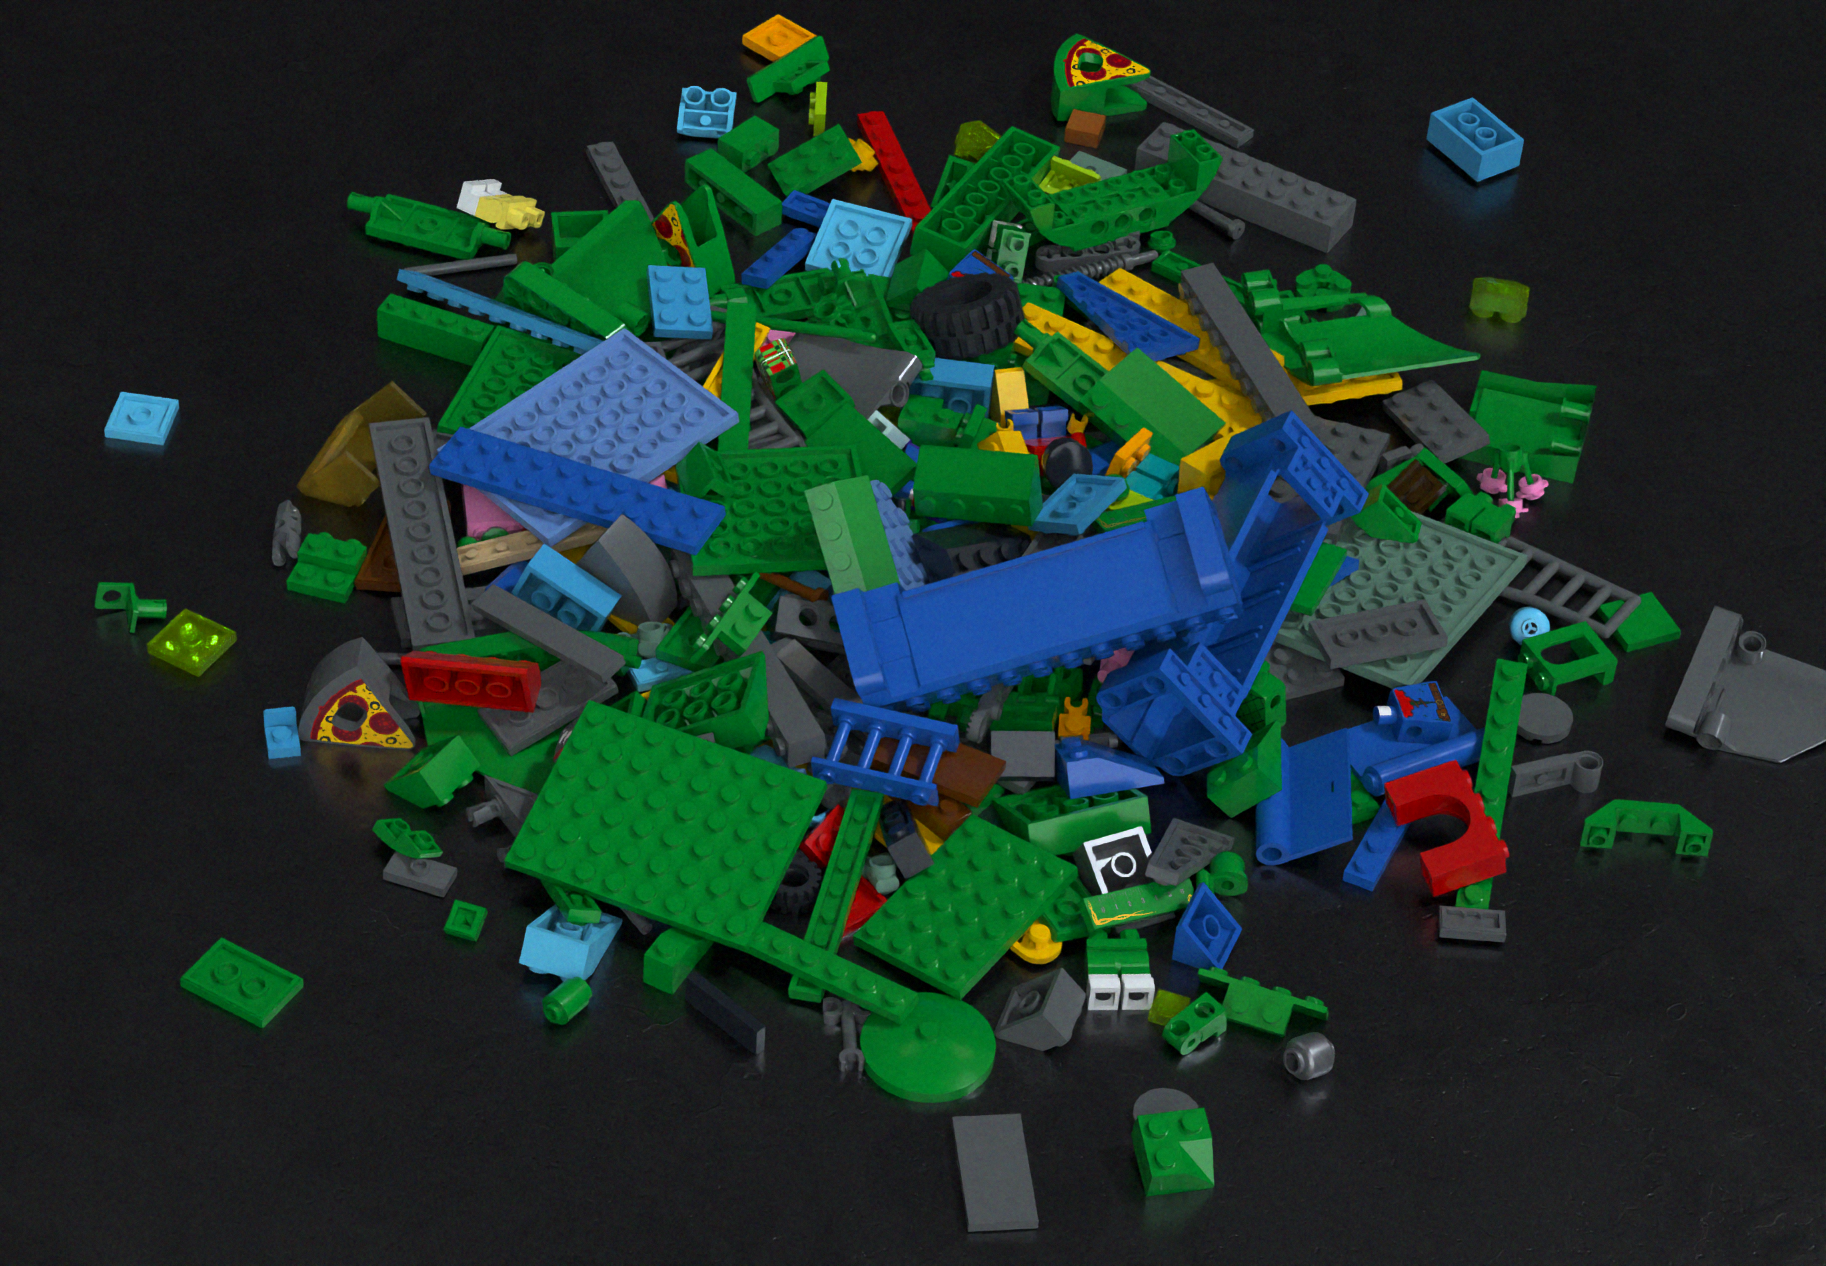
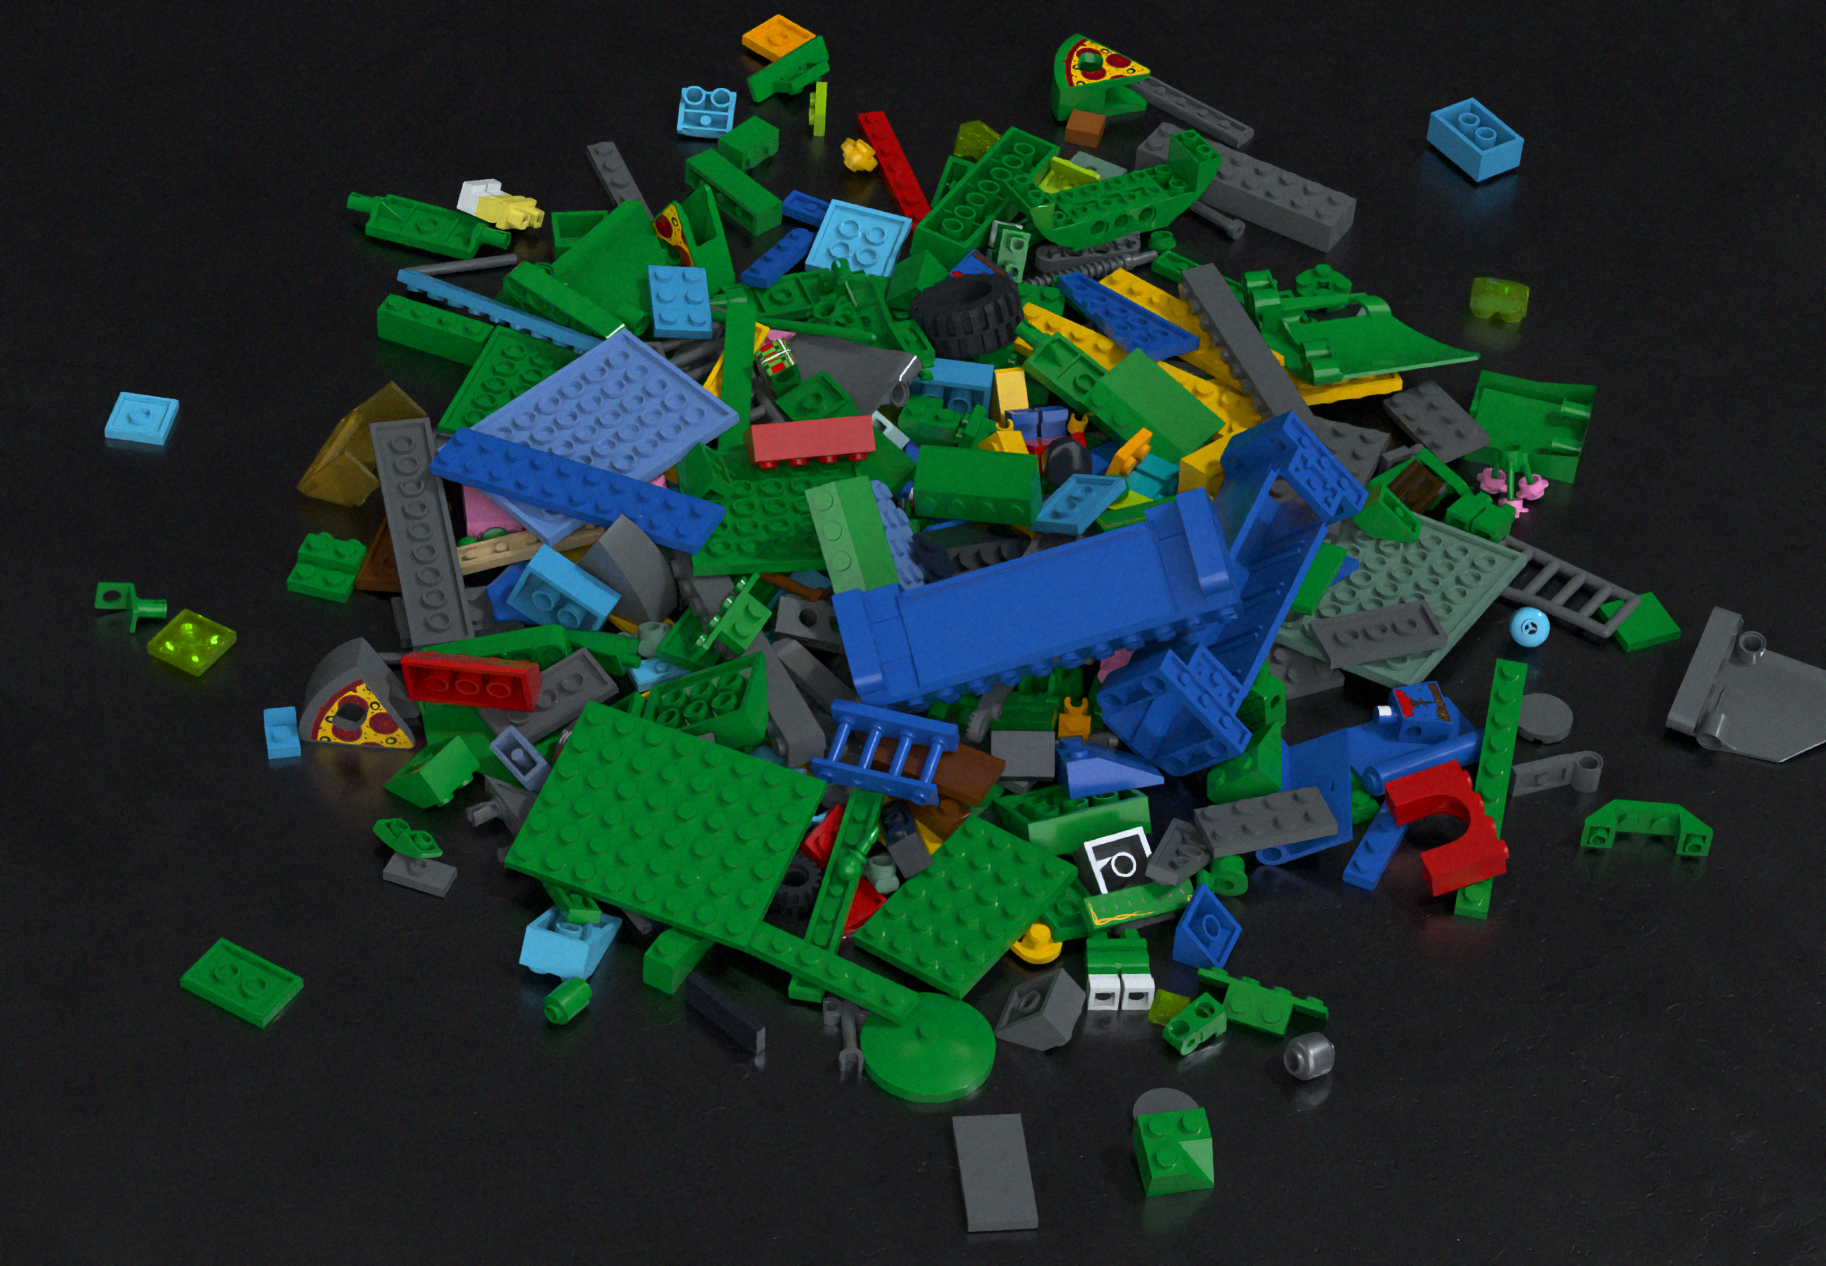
dark grey hinge [272,500,302,566] -> none
green tile [443,899,488,942] -> none
dark grey tile [471,584,626,683] -> none
green plate [767,124,862,198] -> none
dark grey plate [1438,906,1506,942] -> none
green panel [1518,621,1618,696] -> none
none -> sand blue brick [489,725,553,795]
none -> red slope [742,415,876,470]
none -> green bar [835,826,879,881]
none -> dark grey plate [1194,786,1338,859]

